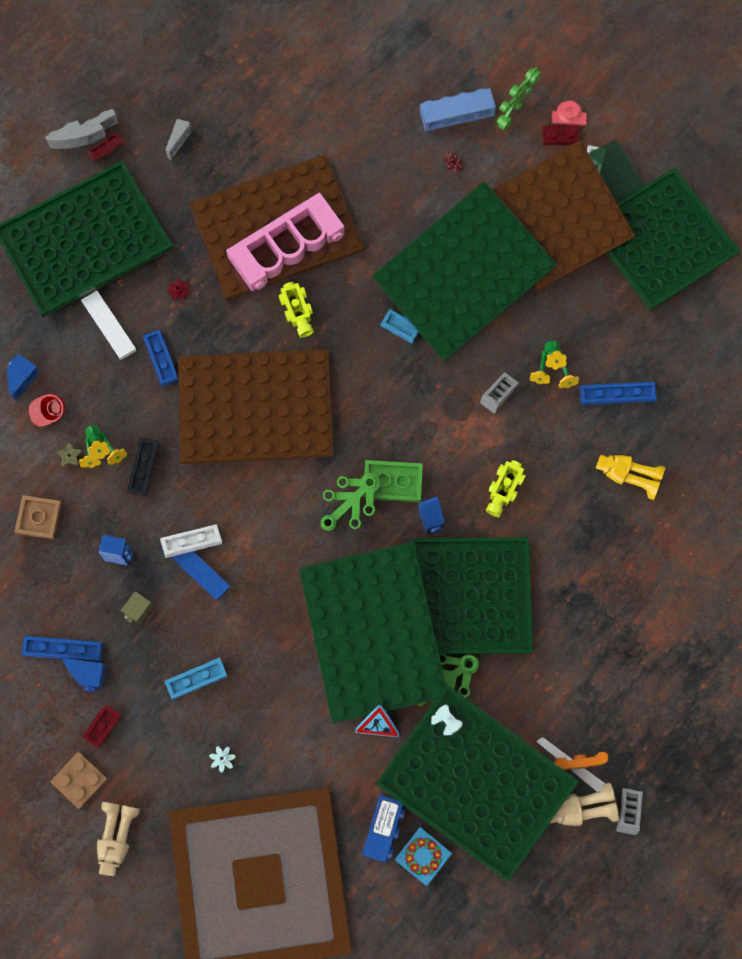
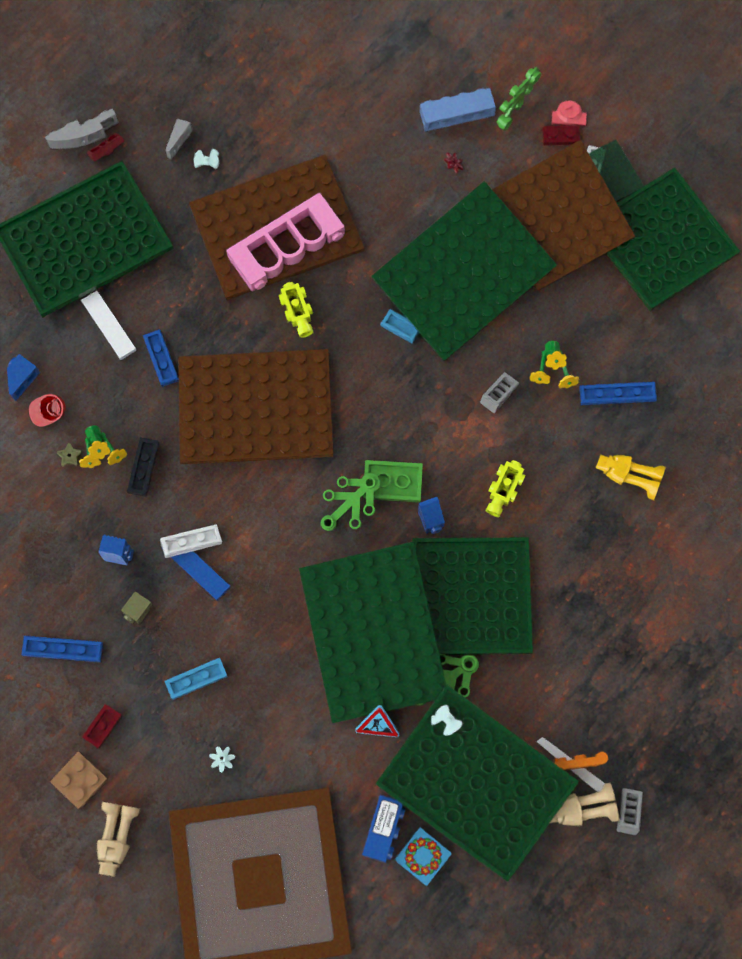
medium nougat plate [14,495,62,540] -> none
blue slope [63,658,106,692] -> none
dark red plant [166,279,191,301] -> none
none -> light aqua piece [194,149,219,169]

